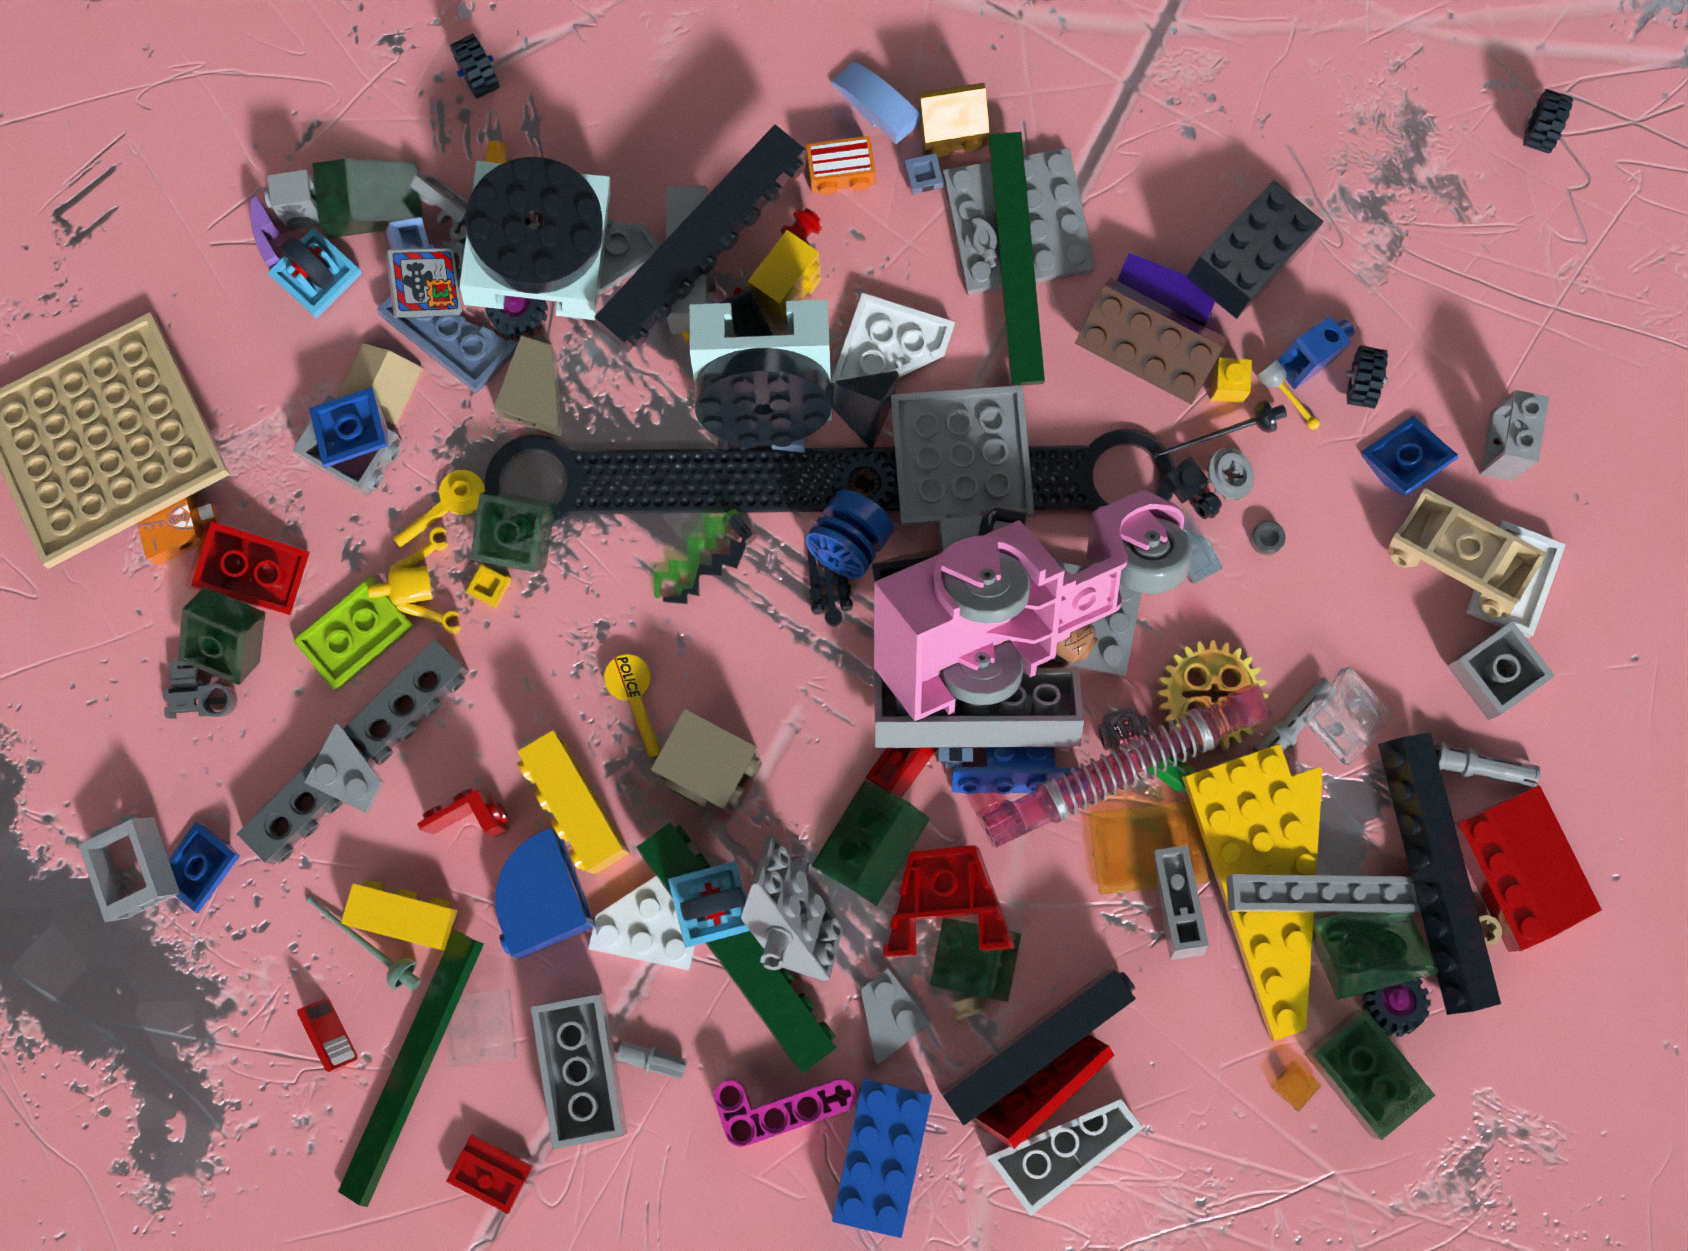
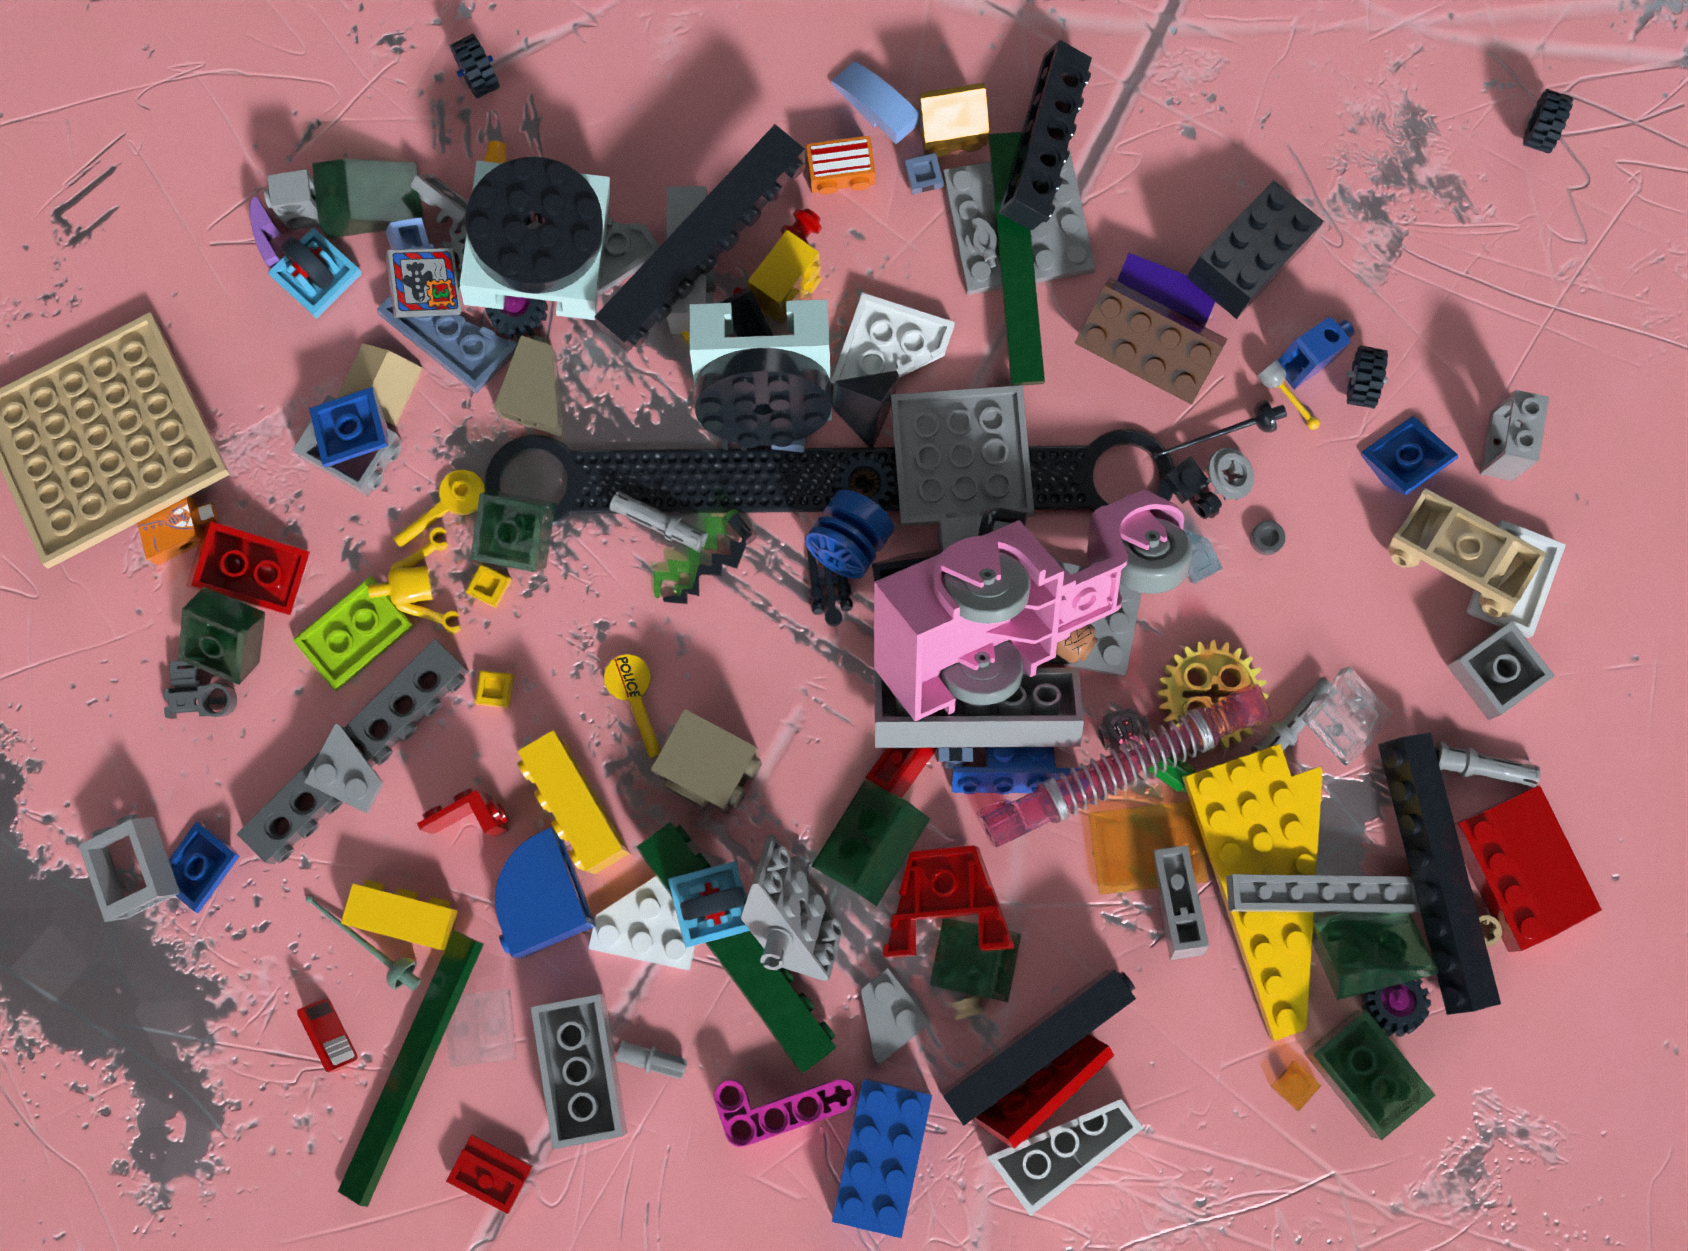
yellow brick [1211,358,1252,403] -> none
none -> yellow tile [475,670,515,708]
none -> light grey pin [610,491,708,552]
none -> black brick [999,40,1092,230]

